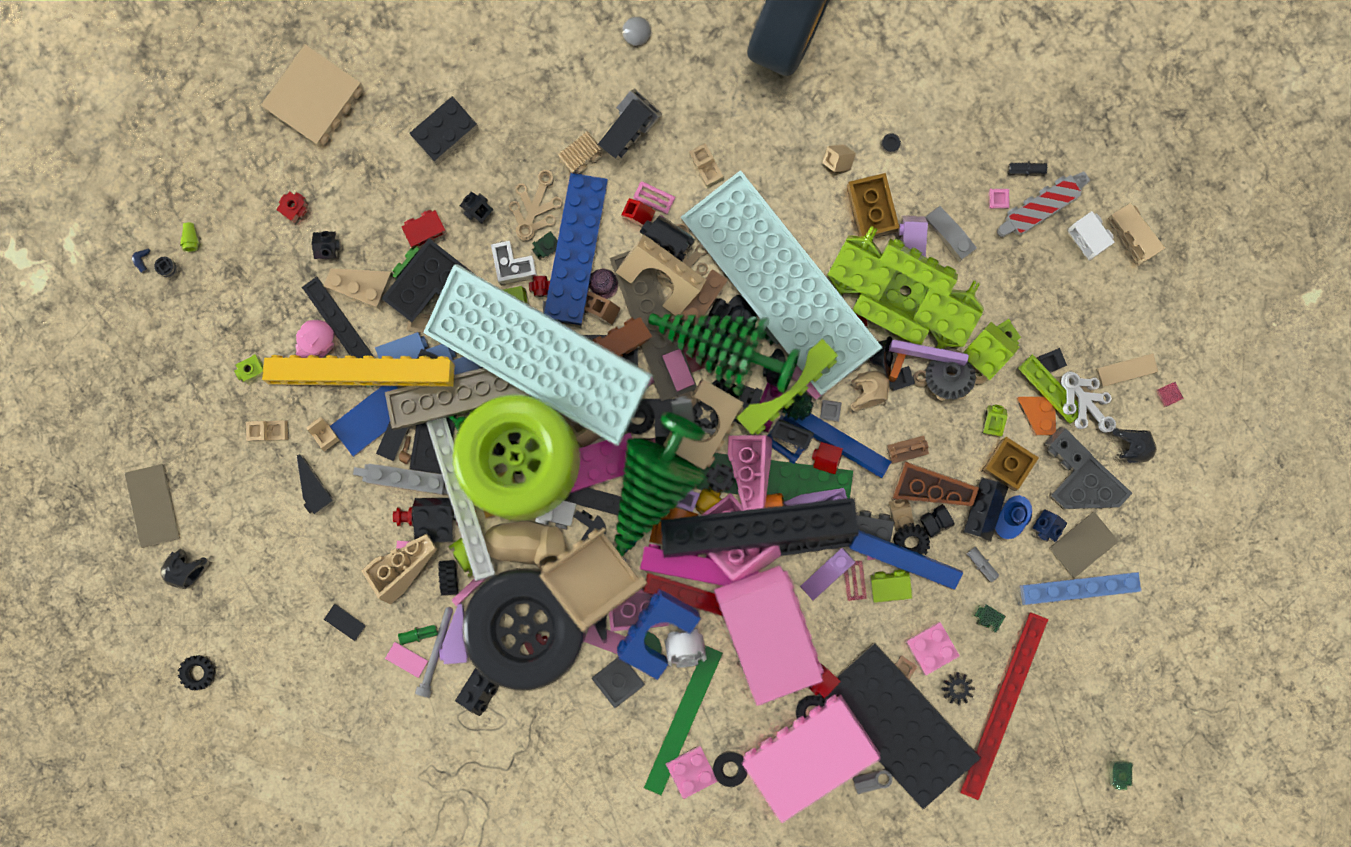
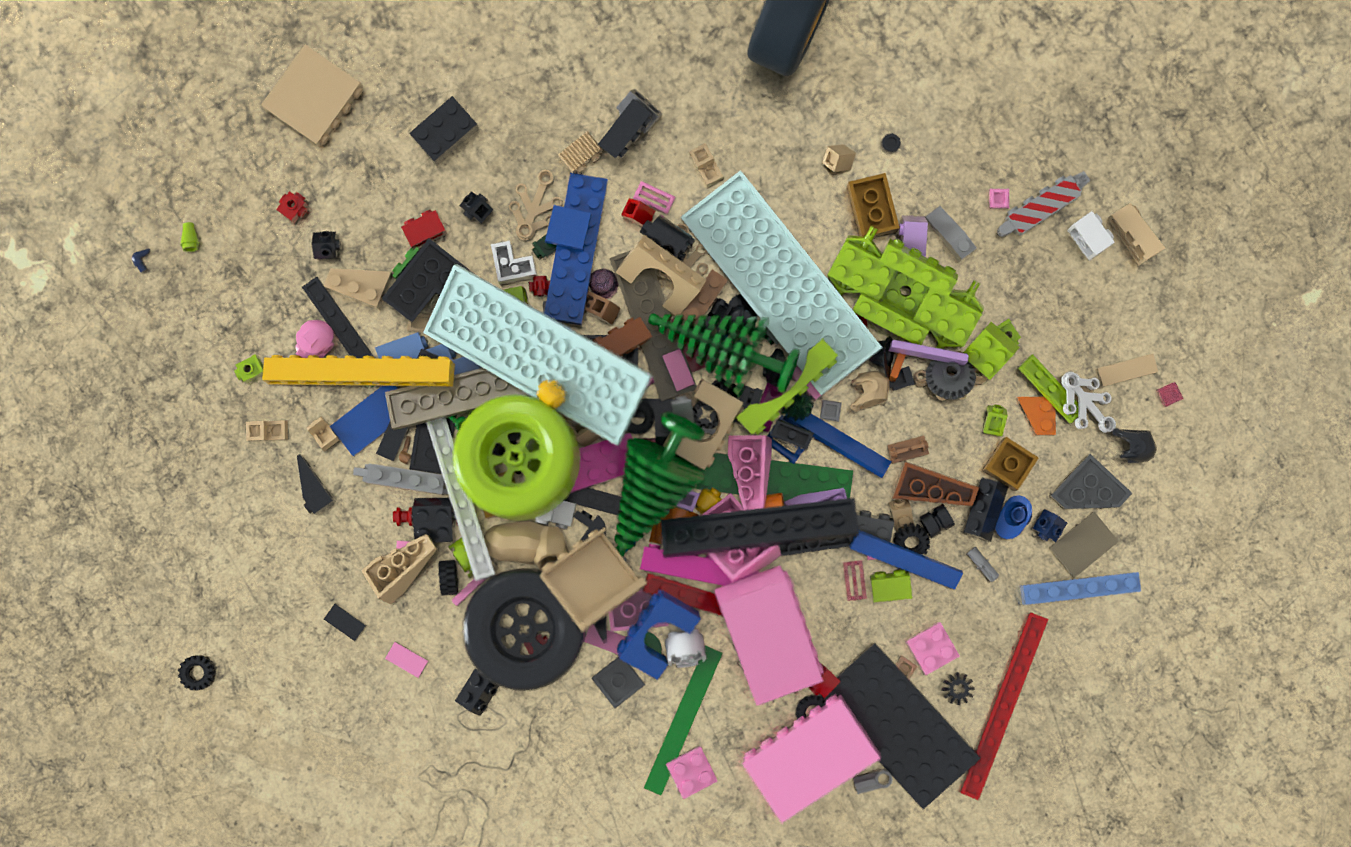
dark tan tile [125,464,180,548] -> none
black wheel [154,257,177,278] -> none
black helmet [161,548,209,589] -> none
green axle [398,625,437,645] -> none
light grey piece [415,607,453,698] -> none
lavender slope [439,604,469,664] -> none
light grey hair [622,16,652,46] -> none
black brick [706,464,735,493] -> none
black tyre [713,752,748,787] -> none
lavender slope [800,548,856,600] -> none
red brick [812,442,843,475] -> none
clear green brick [974,604,1006,633] -> none
black axle [1009,161,1047,176] -> none
black panel [1037,348,1067,373] -> none
dark grey brick [1044,427,1092,471] -> none
clear green brick [1110,761,1133,790] -> none
none -> yellow head [537,379,566,409]
none -> blue tile [545,205,591,251]

